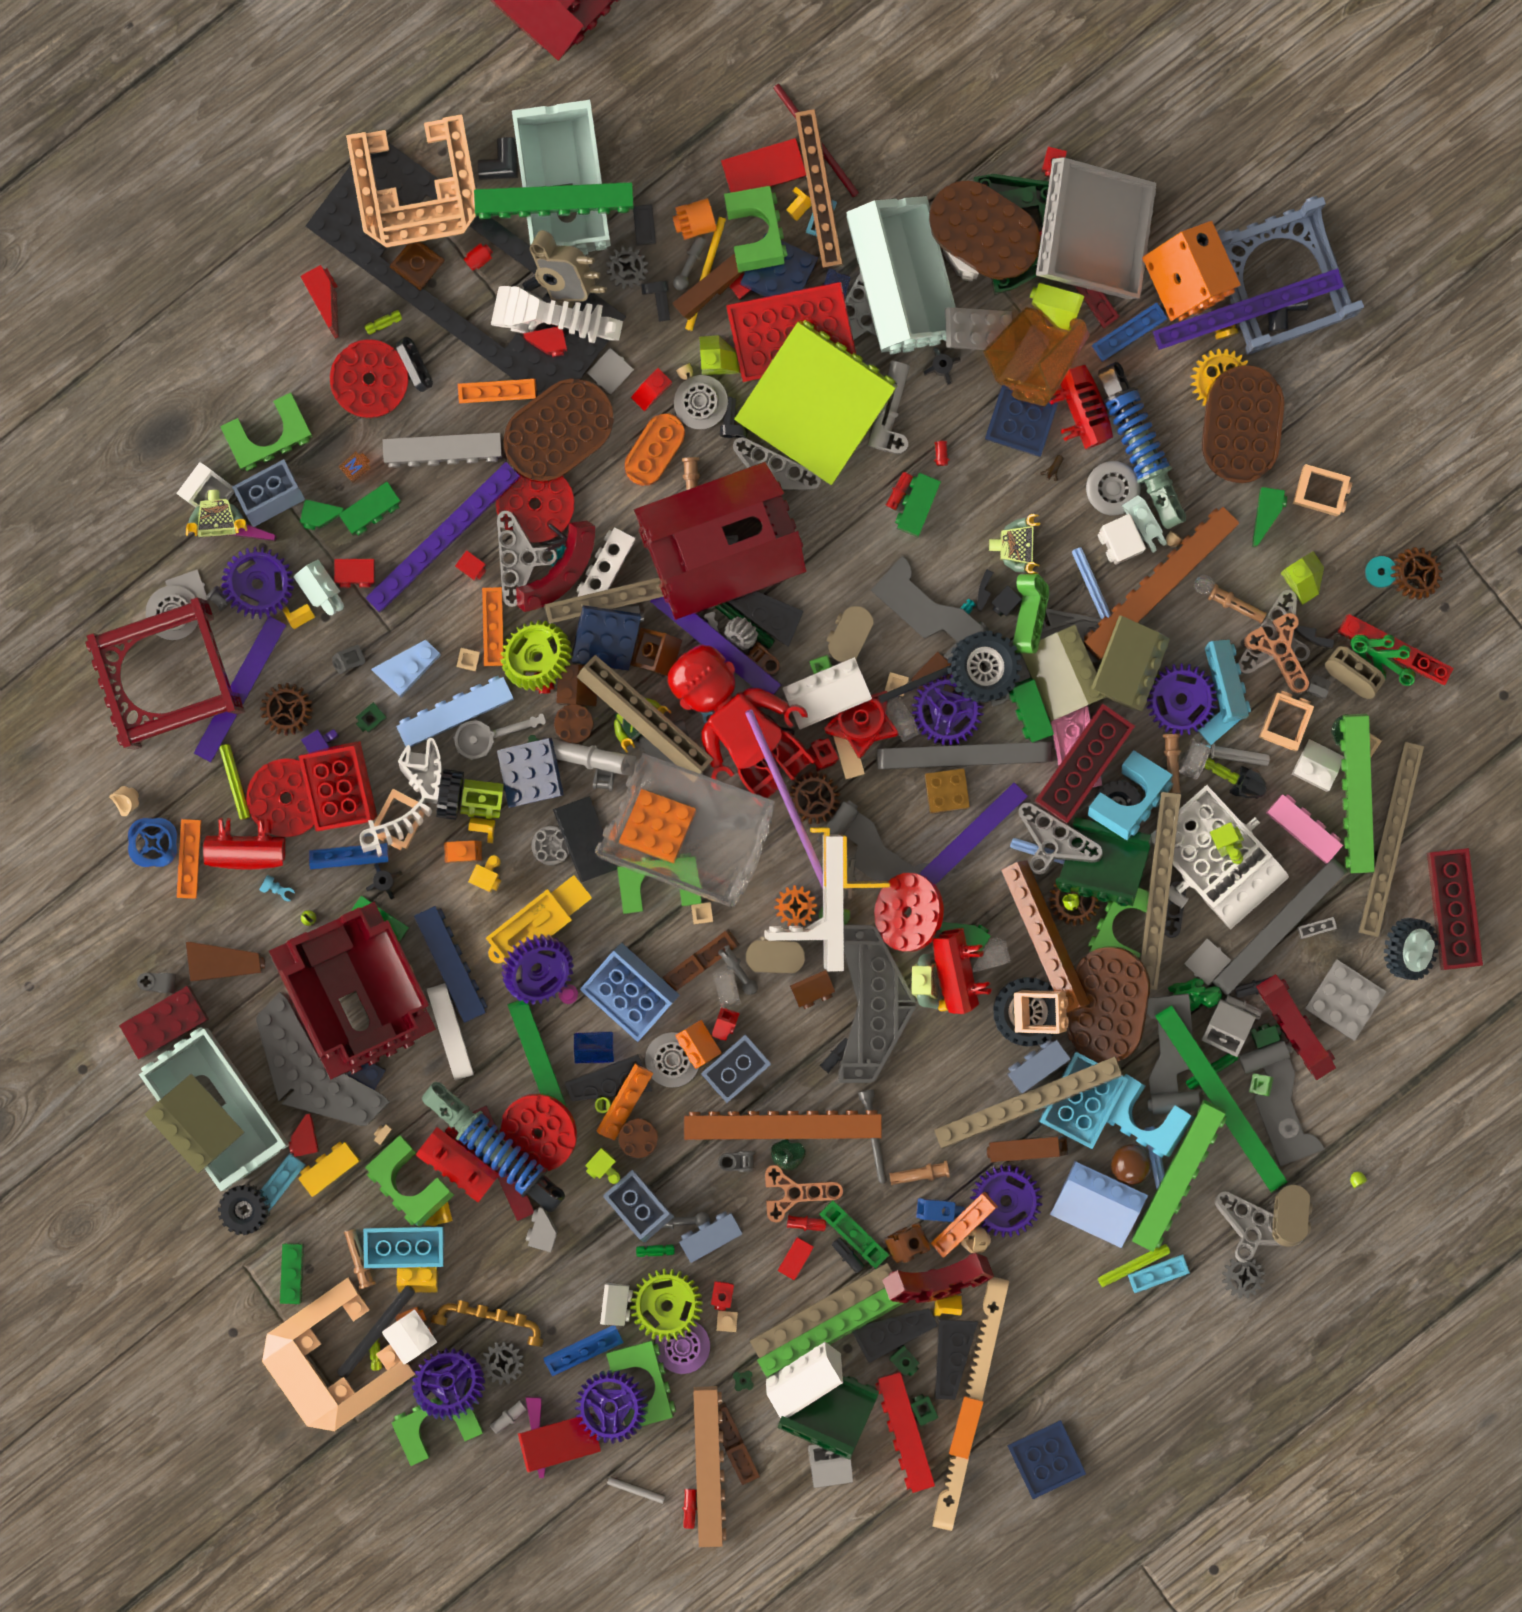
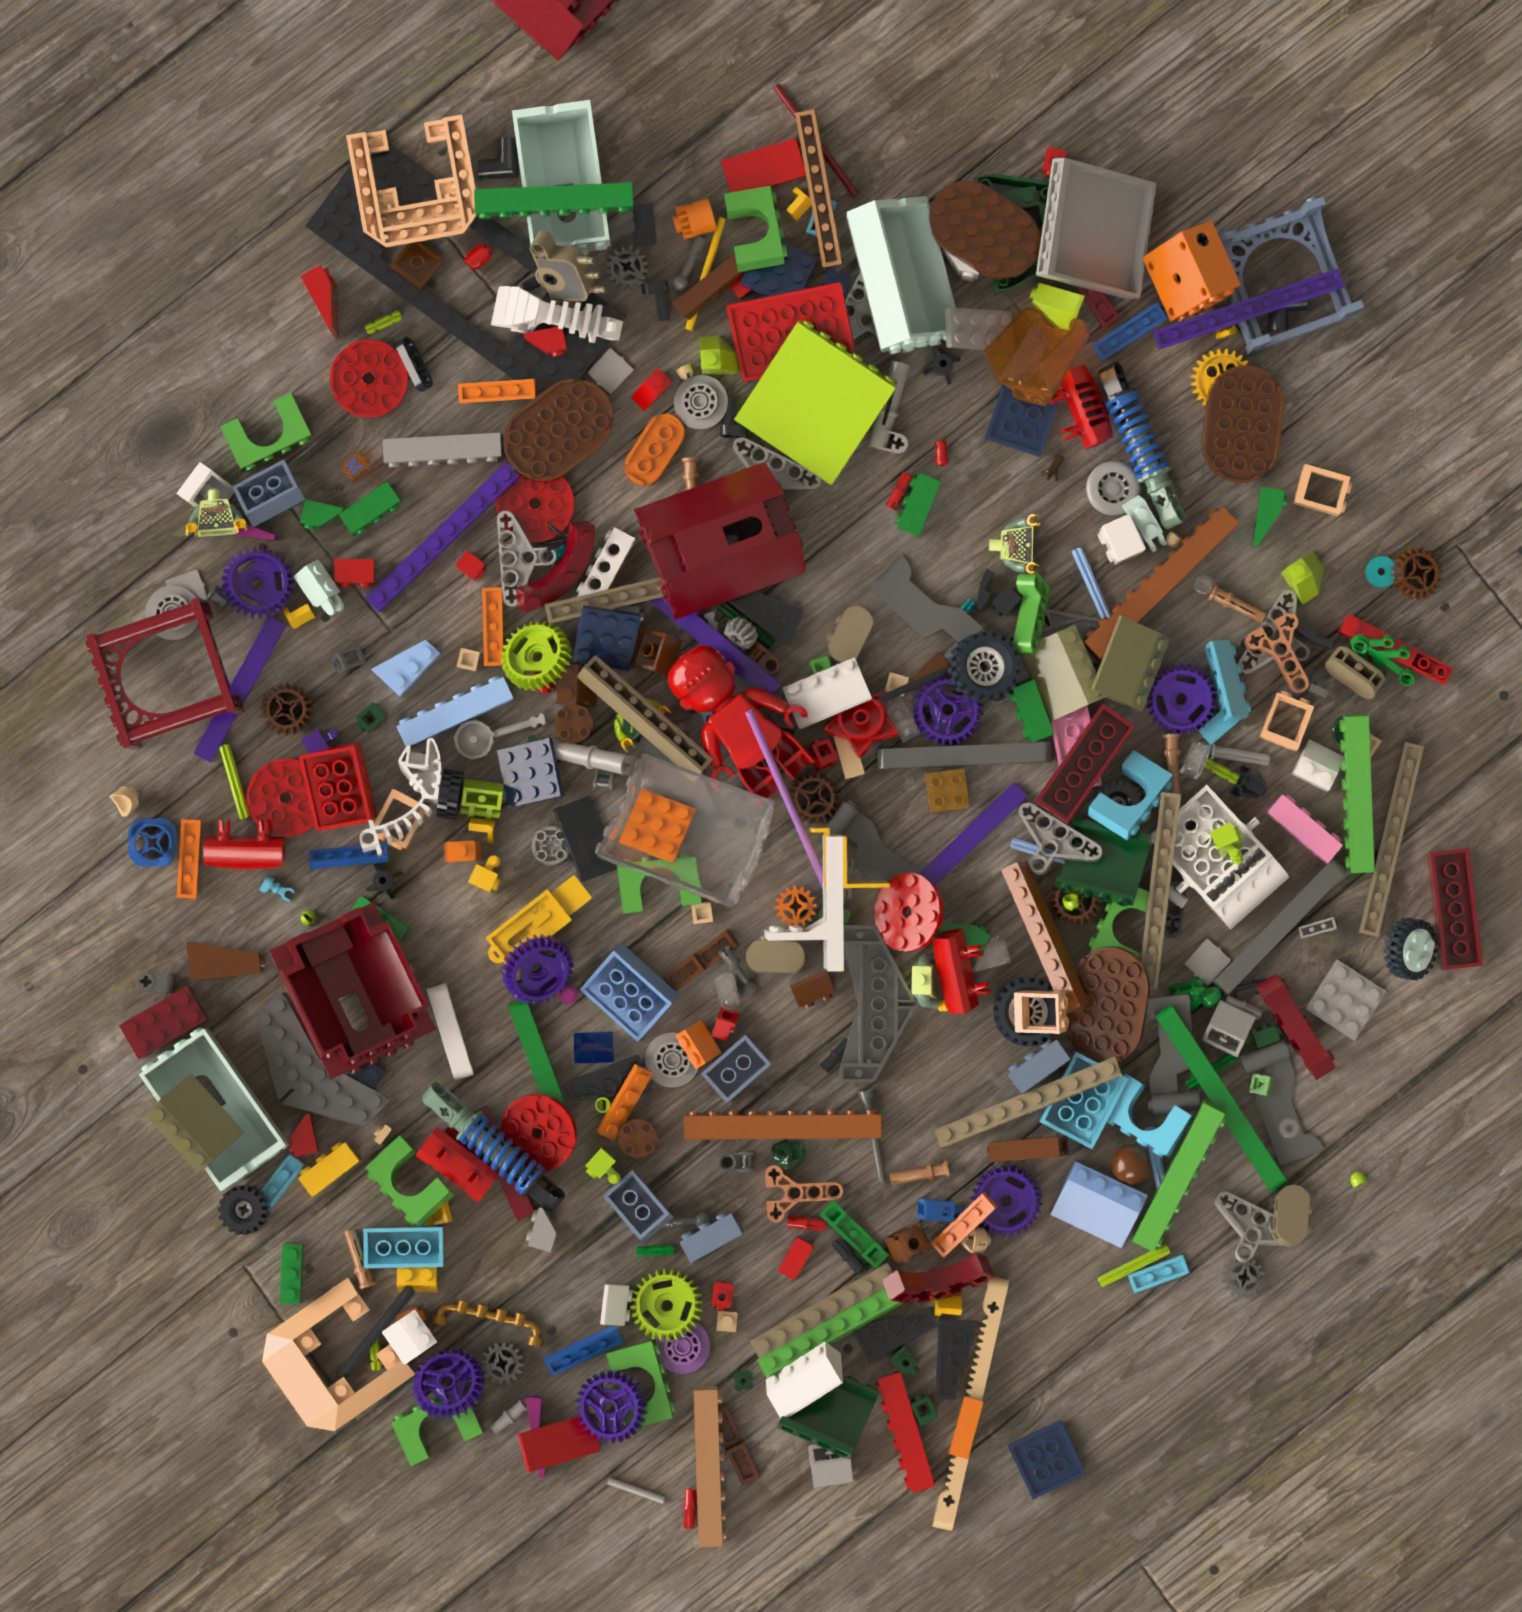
dark blue brick [414,906,488,1023] -> none

